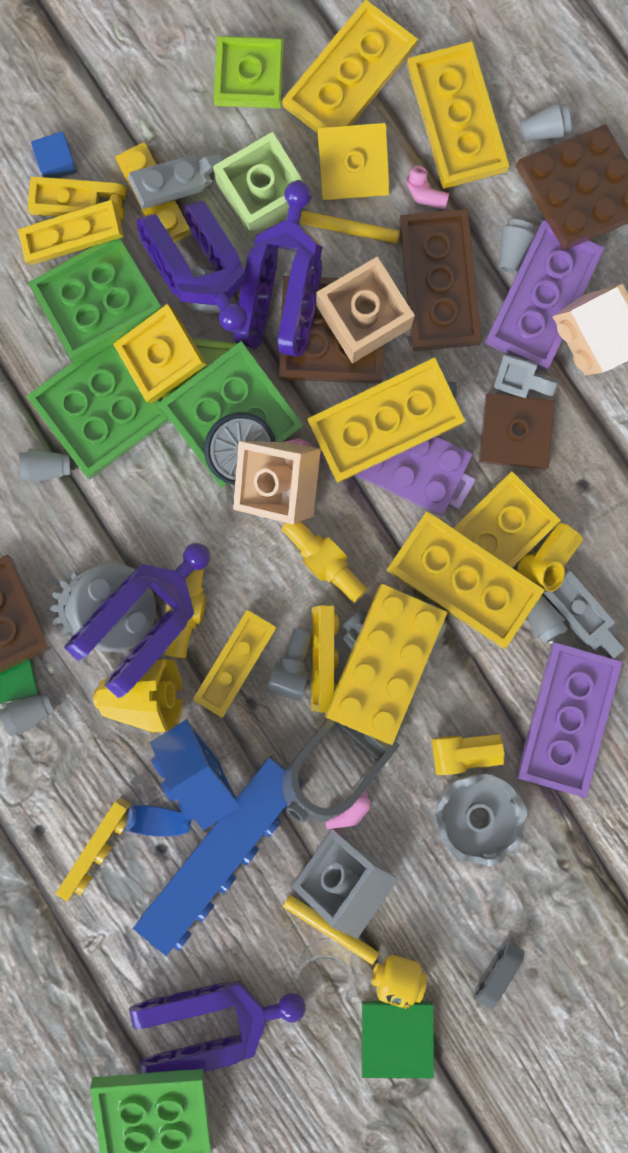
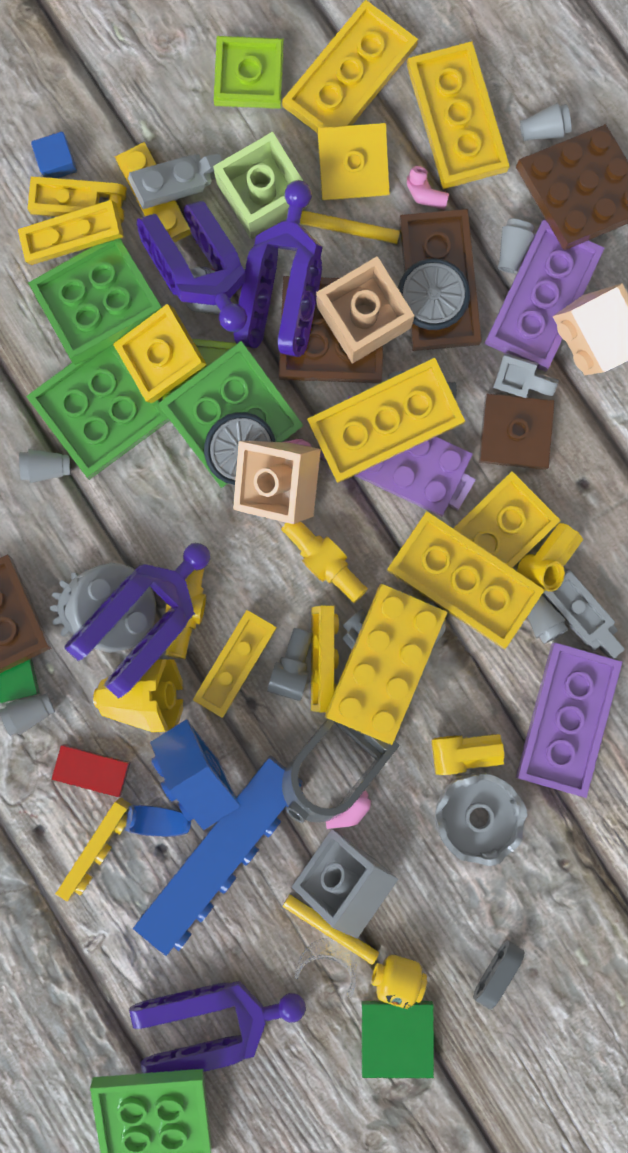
none -> red tile [51,744,130,798]
none -> light grey wheel [398,259,470,330]

